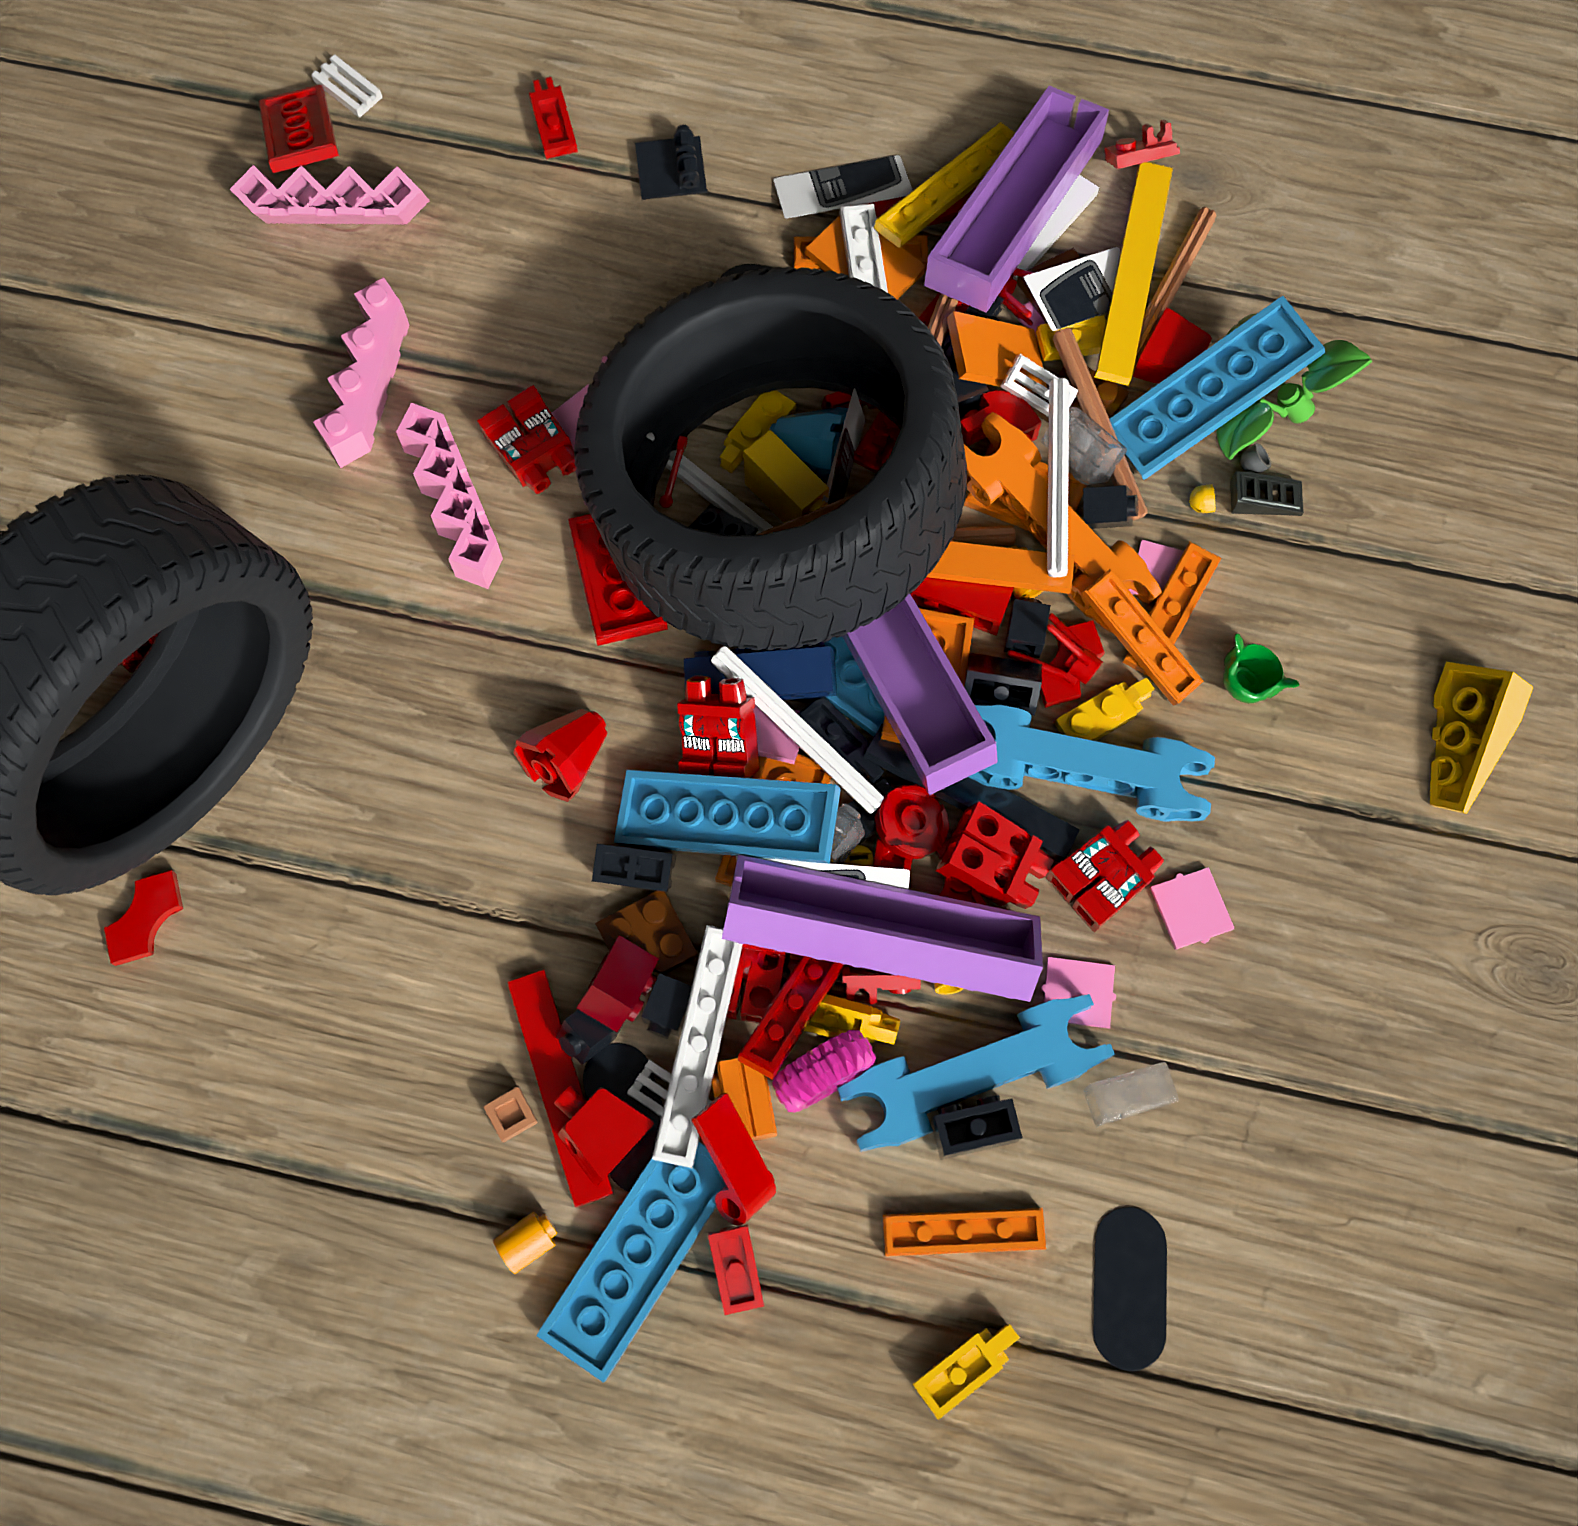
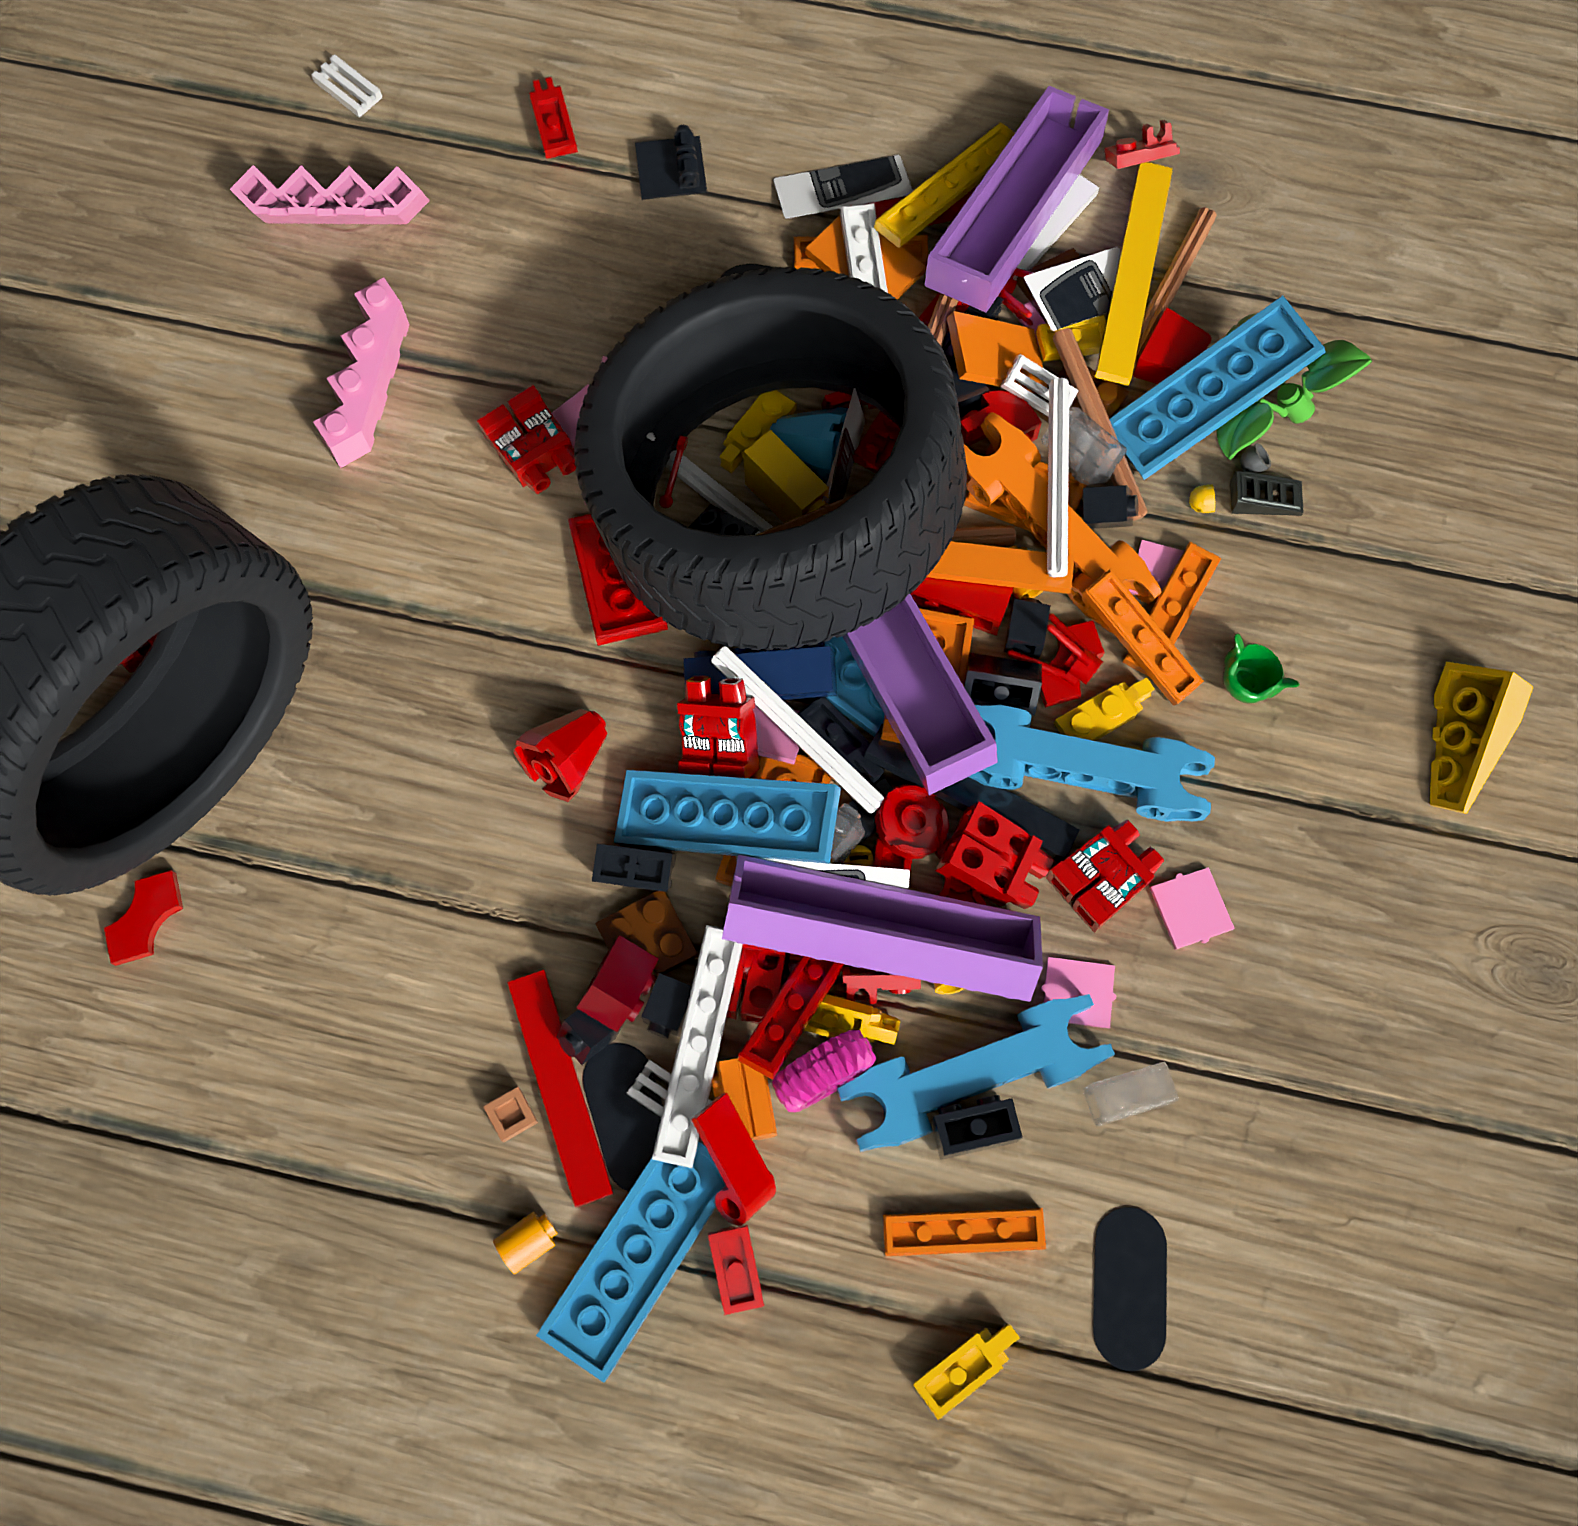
red tile [259,84,339,173] -> none
bright pink brick [396,403,503,589] -> none
red torso [554,1086,655,1186] -> none

